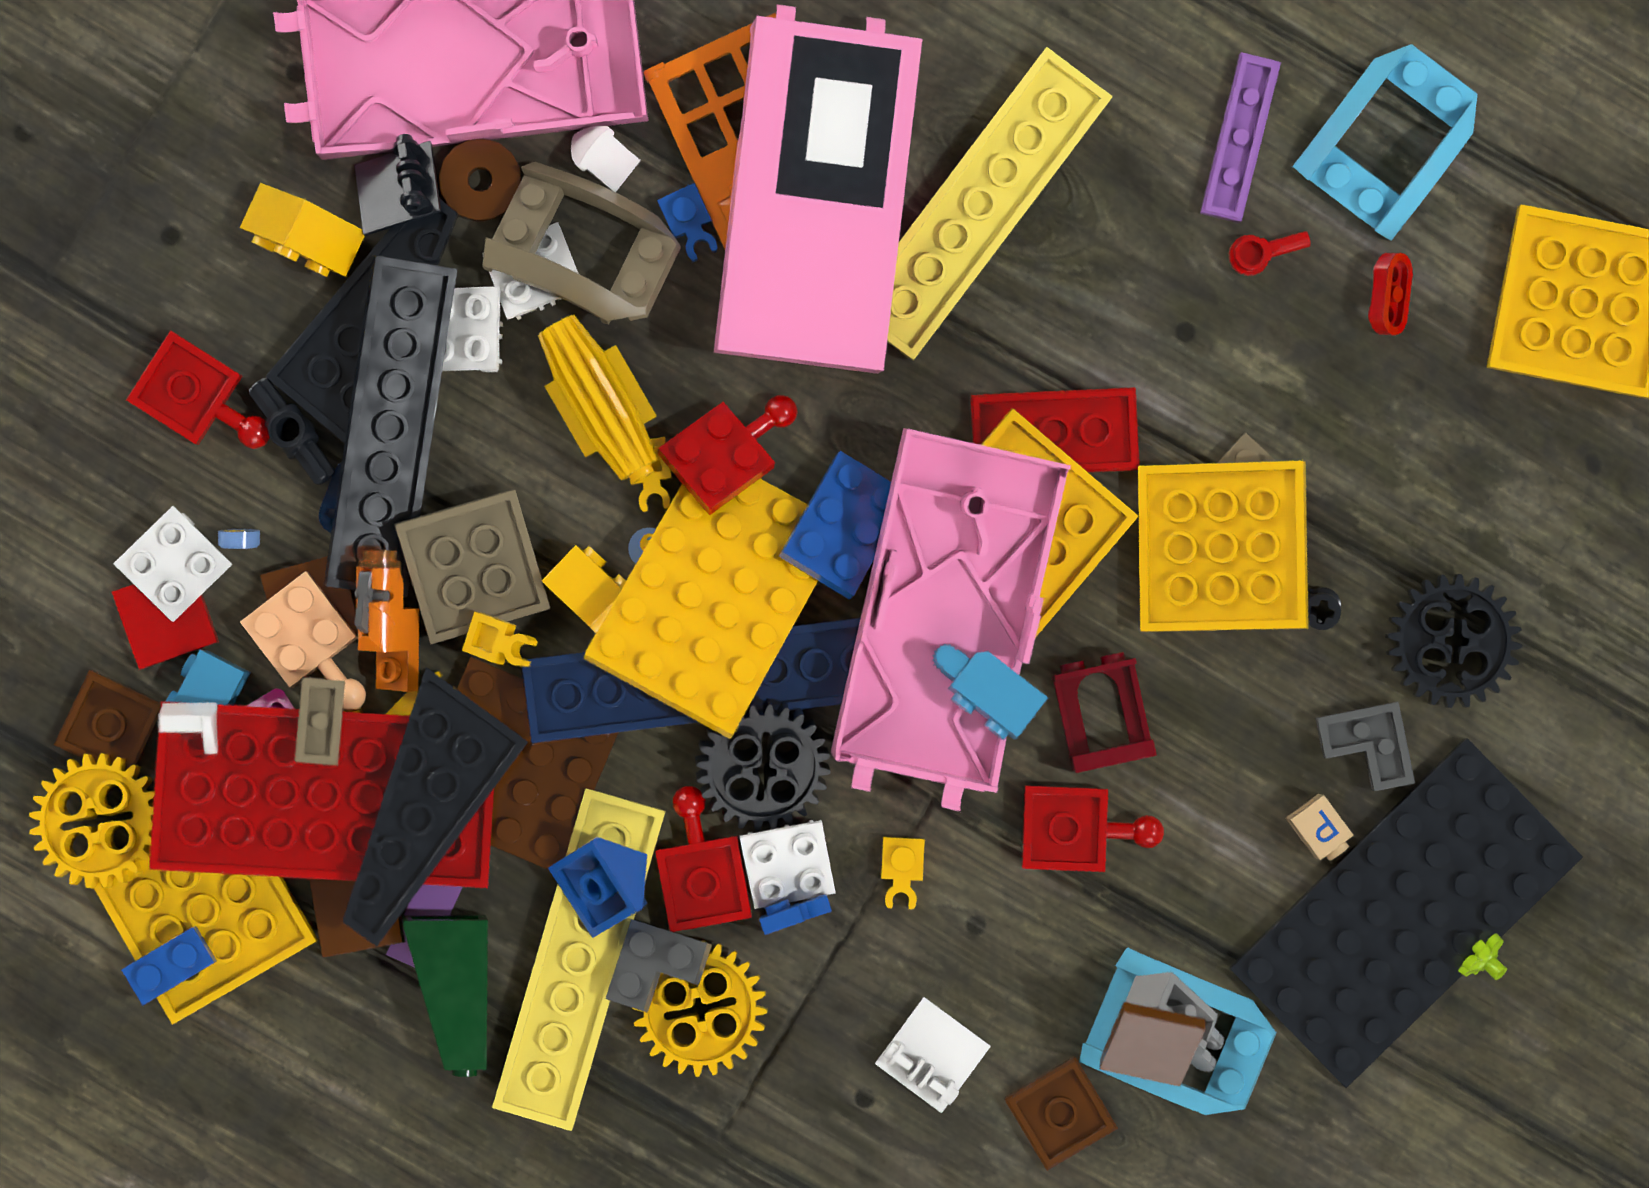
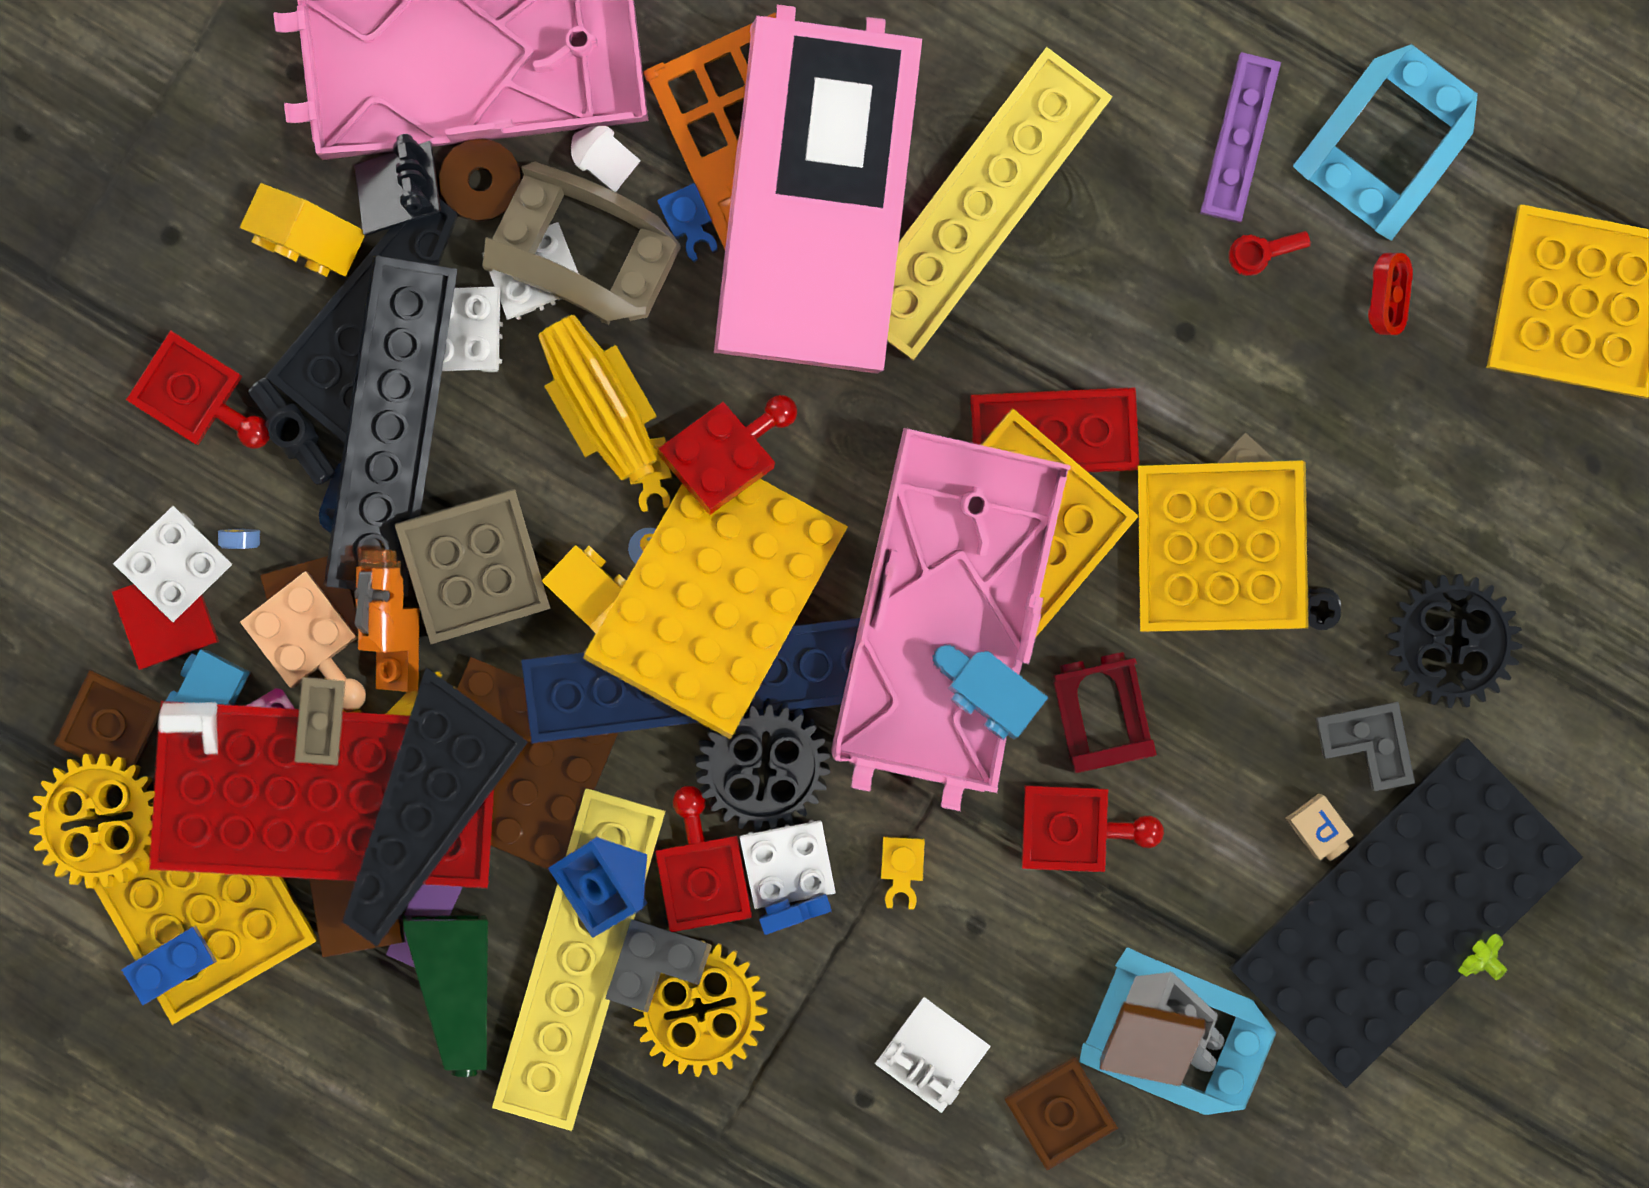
yellow plate [462,611,537,667] -> none
blue plate [779,451,891,599] -> none

